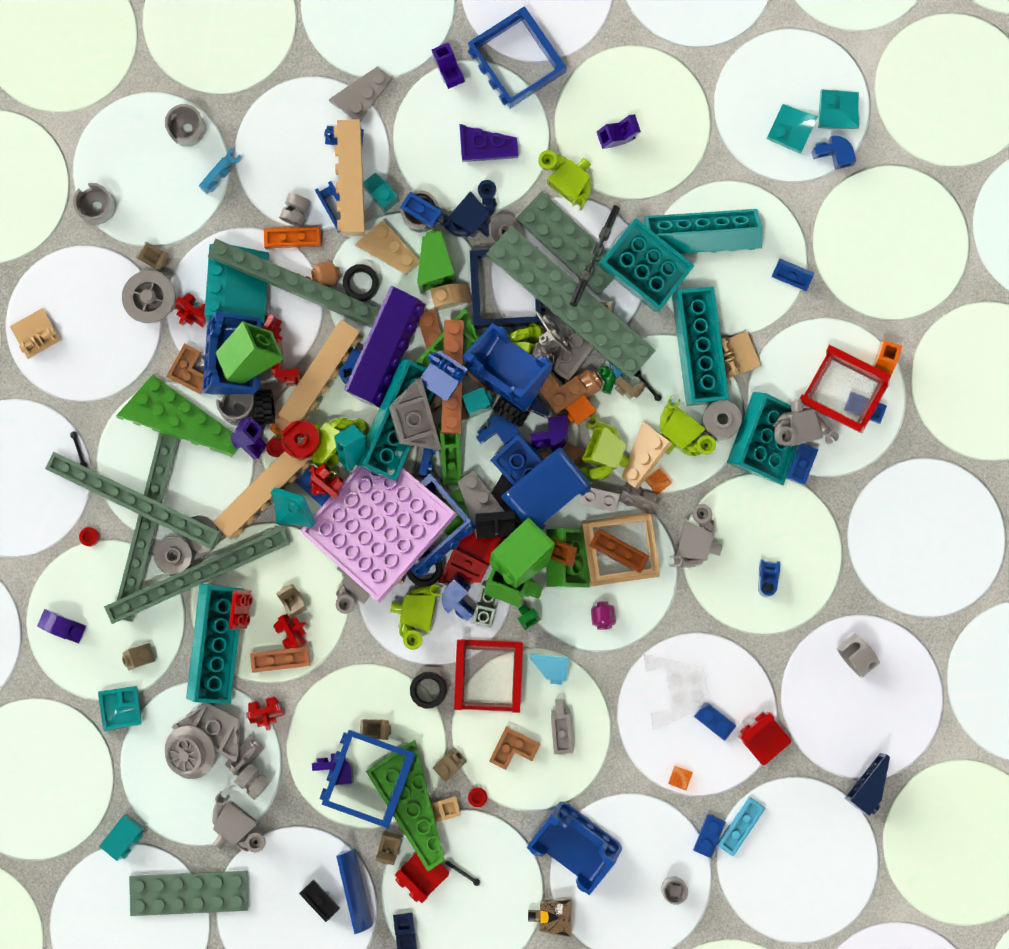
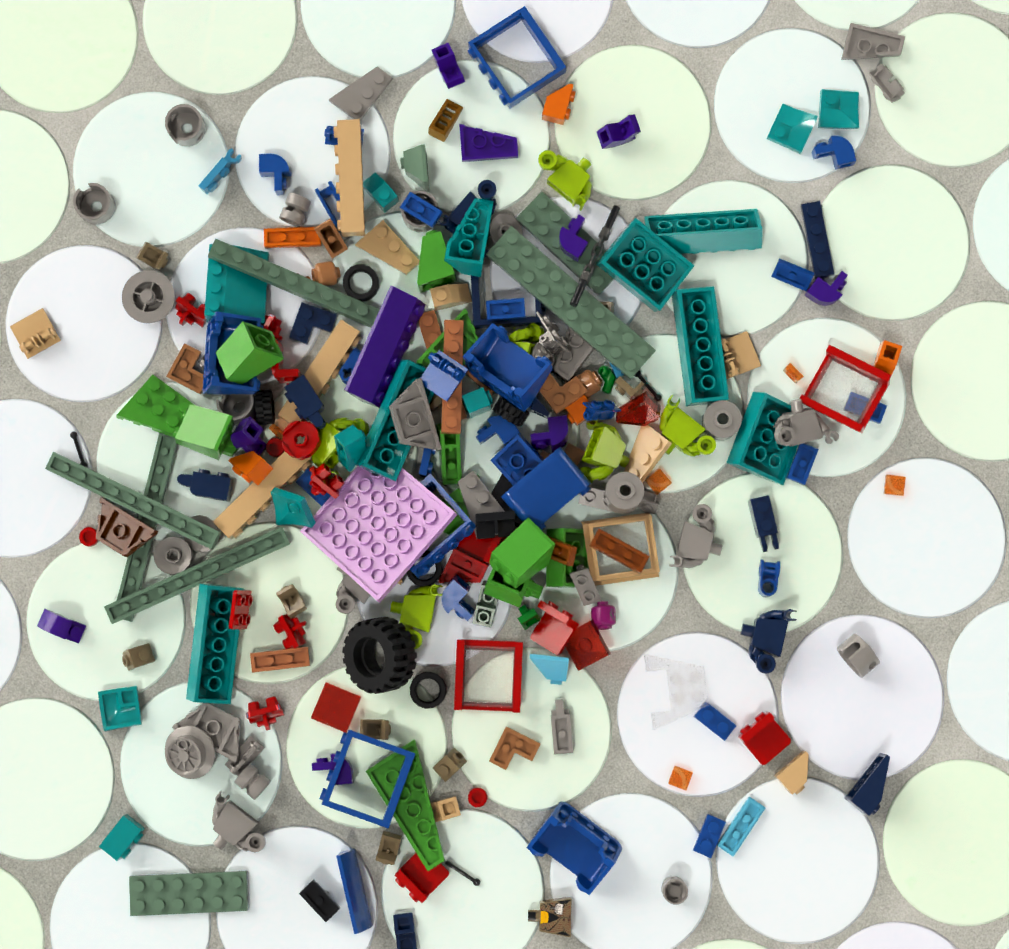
none -> wing [96,497,159,557]
none -> slope [173,404,234,460]
none -> dark blue hinge [177,469,234,502]
none -> orange slope [228,451,273,486]
none -> blue brick [259,154,291,195]
none -> dark blue hinge [284,375,326,430]
none -> dark blue plate [289,303,338,345]
none -> clear red tile [311,682,361,733]
none -> medium nougat slope [314,219,348,259]
none -> black tyre [342,617,417,694]
none -> sand green slope [400,144,430,191]
none -> pearl gold slope [428,99,463,142]
none -> teal wedge [444,198,494,277]
none -> blue plate [486,298,526,321]
none -> bracket [530,600,579,656]
none -> orange slope [542,84,576,125]
none -> dark purple brick [559,215,588,262]
none -> clear red tile [565,620,611,671]
none -> light grey hinge [570,565,602,606]
none -> blue hinge [582,400,621,421]
none -> light grey piece [603,472,645,514]
none -> clear red slope [616,391,661,426]
none -> dark blue torso [740,609,797,674]
none -> dark blue hinge [747,495,779,552]
none -> tan slope [774,750,809,795]
none -> clear orange tile [783,363,804,384]
none -> dark blue plate [800,201,834,279]
none -> dark purple brick [805,271,848,306]
none -> light grey wing [841,23,906,60]
none -> light grey hinge [869,64,905,103]
none -> clear orange tile [883,474,906,496]

